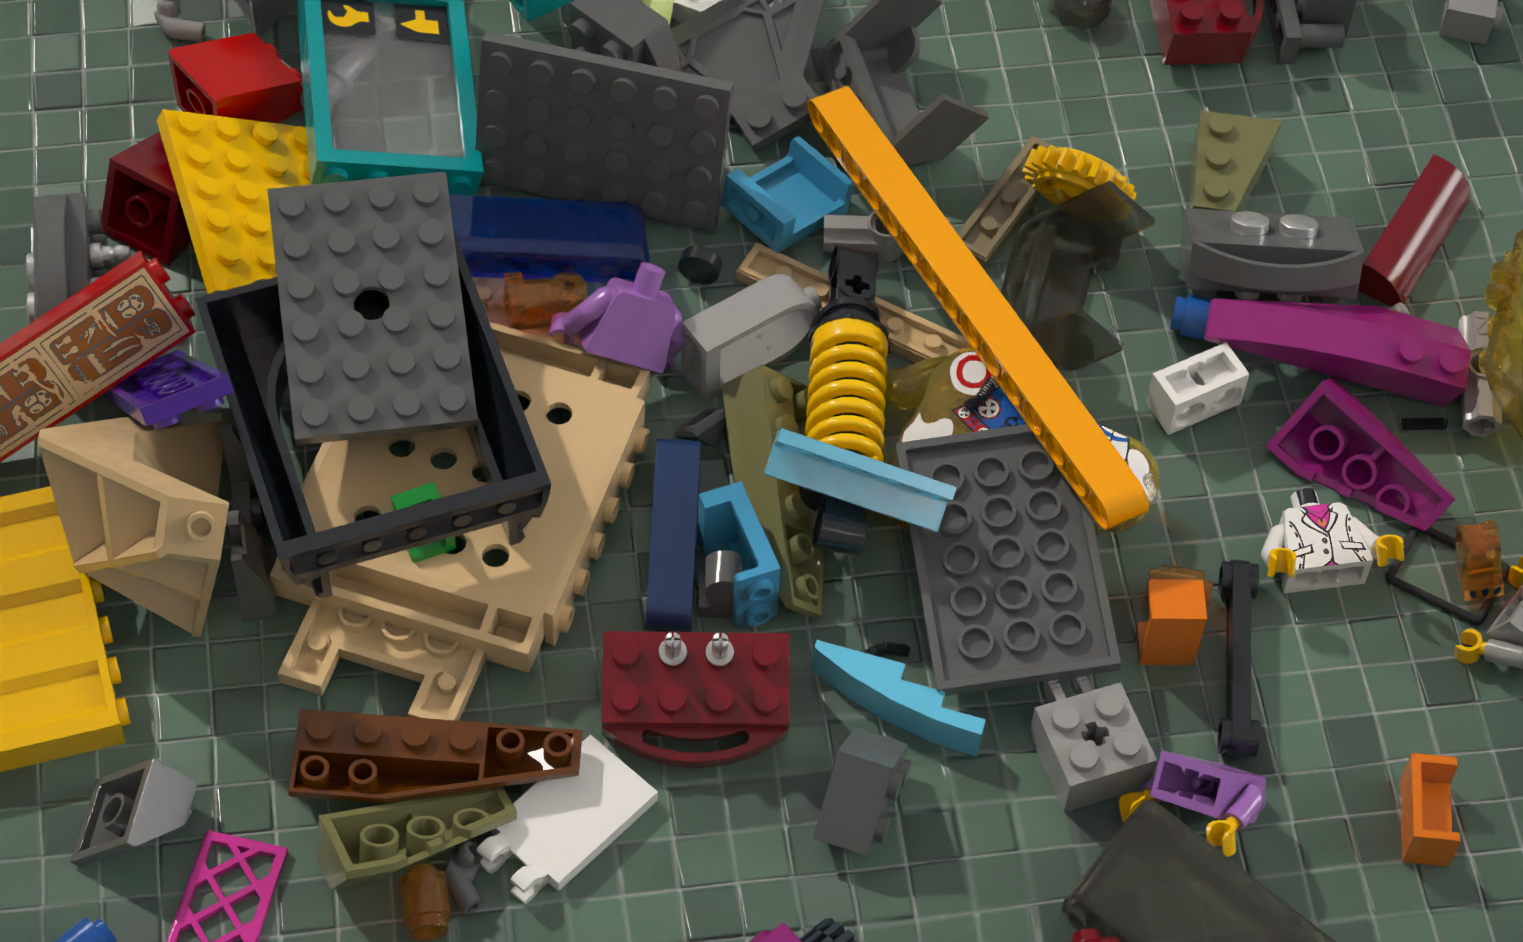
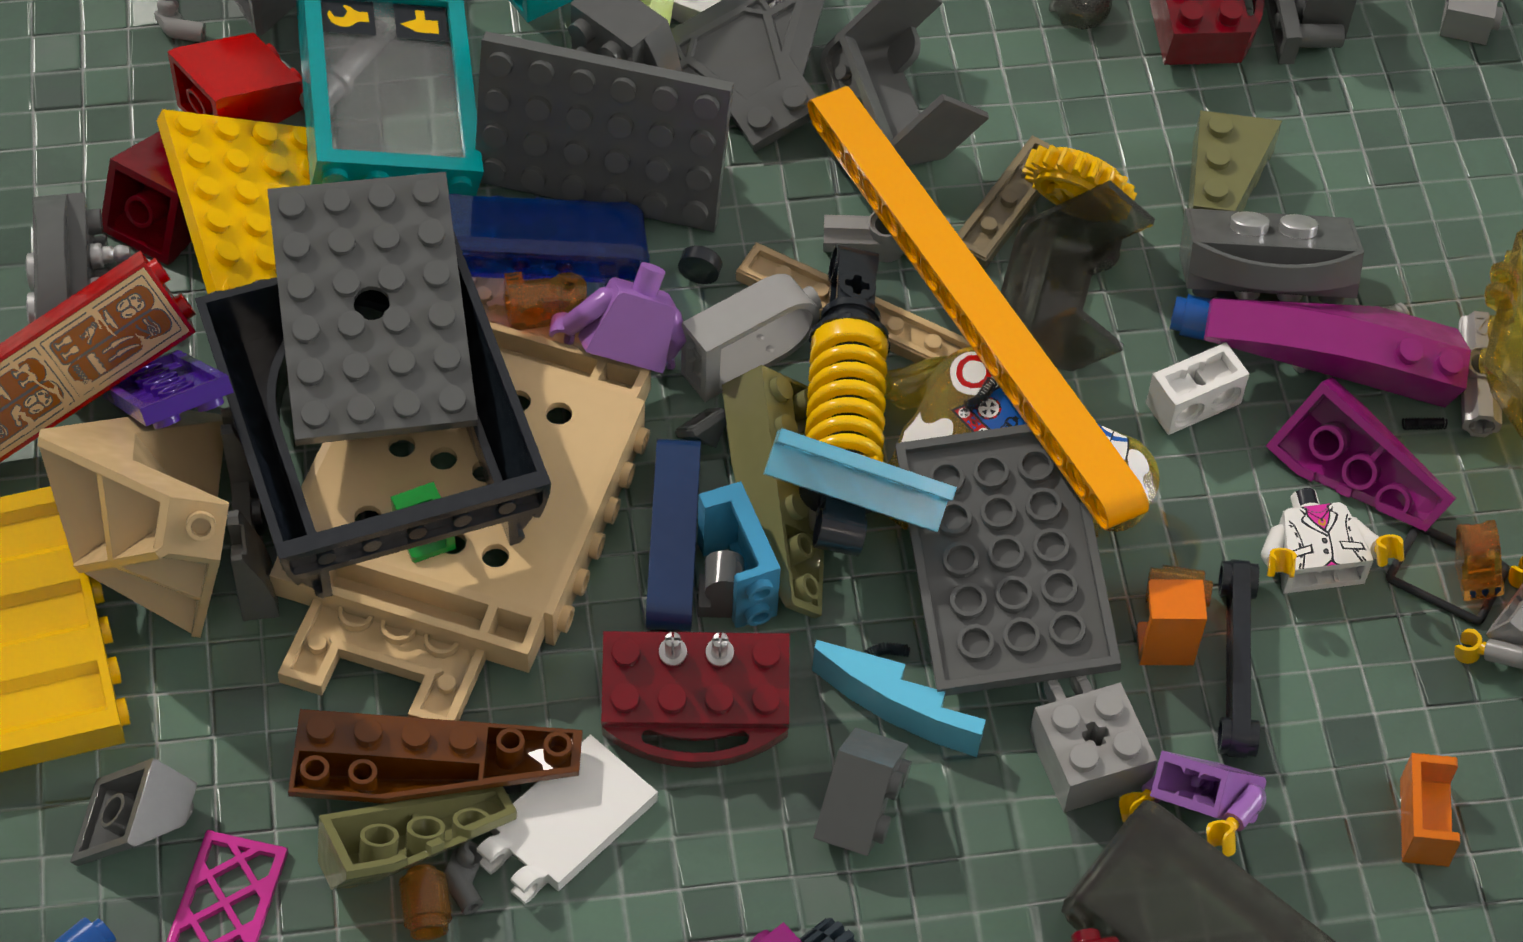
dark azure panel [720,136,854,254] -> none
dark red brick [1358,154,1471,306] -> none

